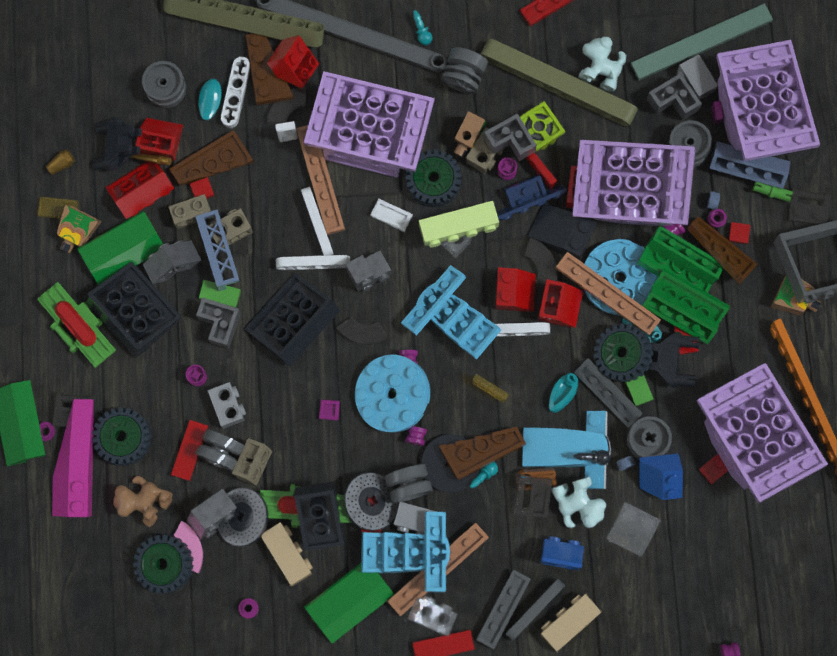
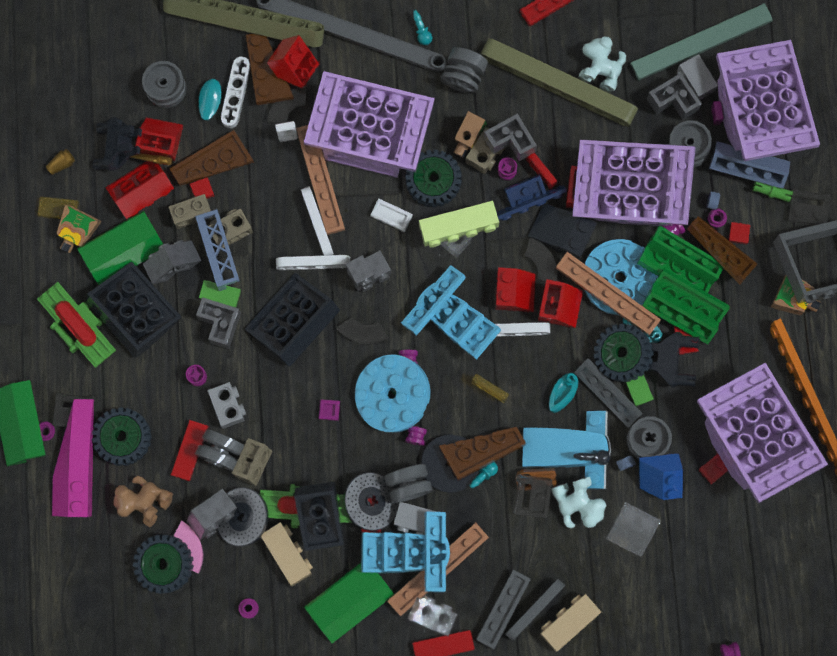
lime piece [520,101,565,151] -> none
blue slope [540,537,584,571] -> none

